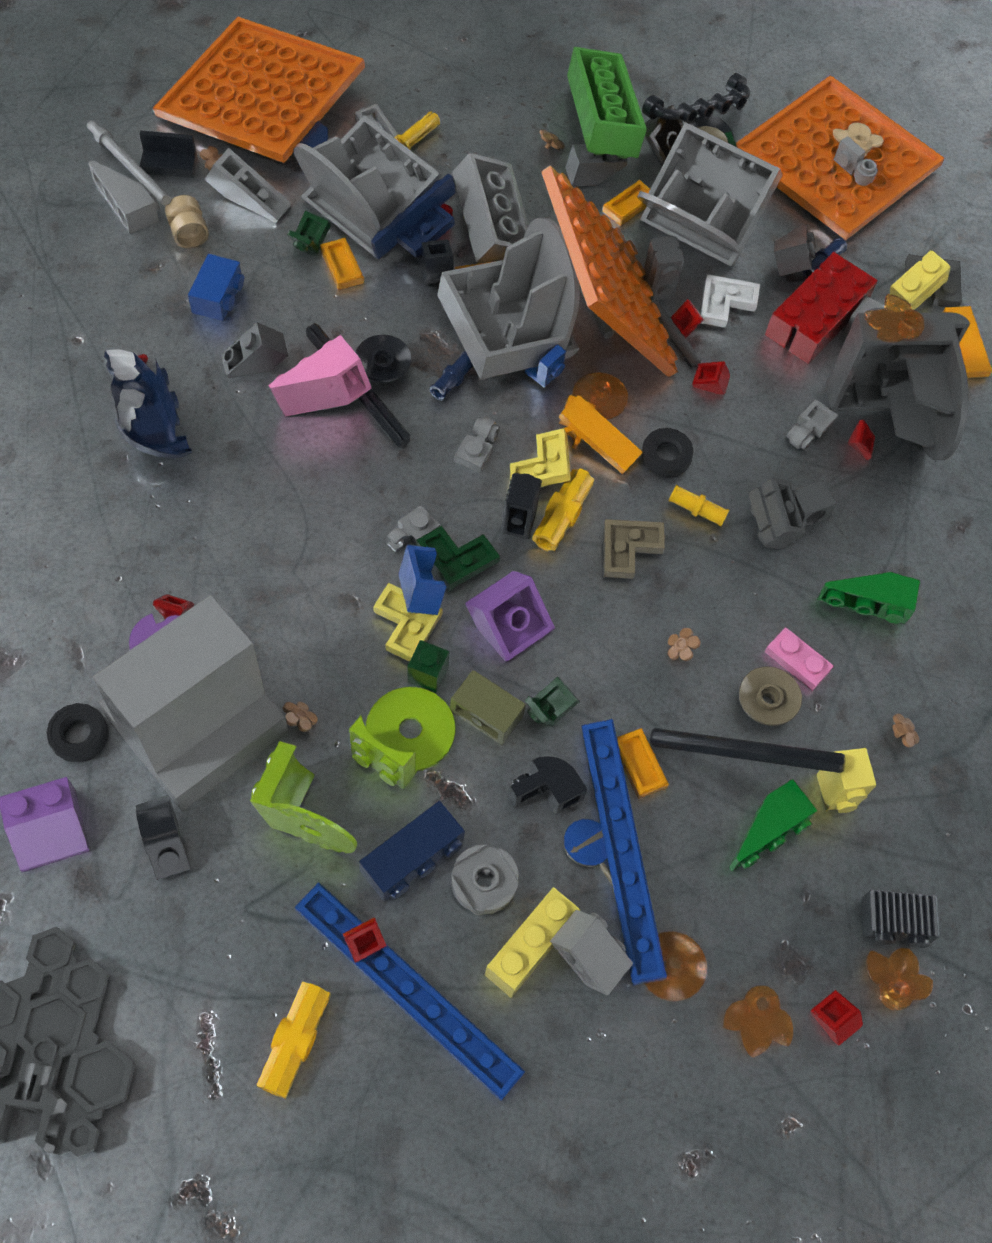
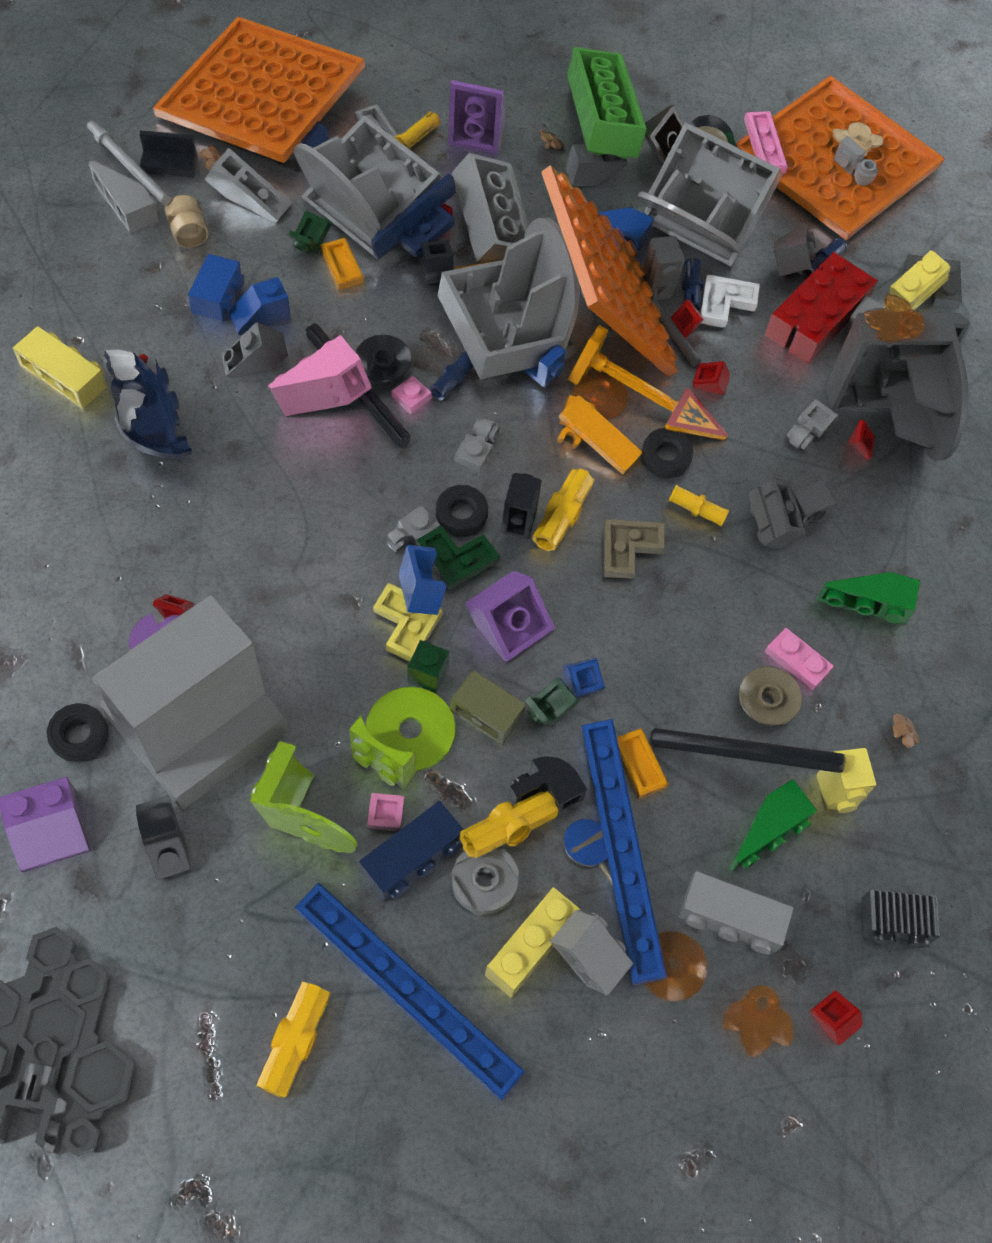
medium nougat plant [282,702,318,732] -> none
red slope [343,918,386,963] -> none
light yellow plate [510,428,571,487] -> none
light orange tile [602,180,650,226] -> none
black bar [642,73,750,124] -> none
medium nougat plant [668,628,701,662] -> none
clear orange plate [866,948,933,1010] -> none
light orange tile [942,306,992,378] -> none
none -> light yellow brick [13,326,107,409]
none -> blue slope [229,277,291,335]
none -> bright pink plate [367,793,405,832]
none -> bright pink plate [392,375,432,415]
none -> black tyre [435,485,488,536]
none -> medium lavender slope [448,80,506,155]
none -> yellow piece [460,791,558,858]
none -> blue slope [563,658,605,697]
none -> light orange piece [568,325,728,440]
none -> blue slope [599,207,654,257]
none -> light grey brick [678,871,794,954]
none -> dark blue pin [682,258,704,311]
none -> bright pink tile [744,111,788,174]

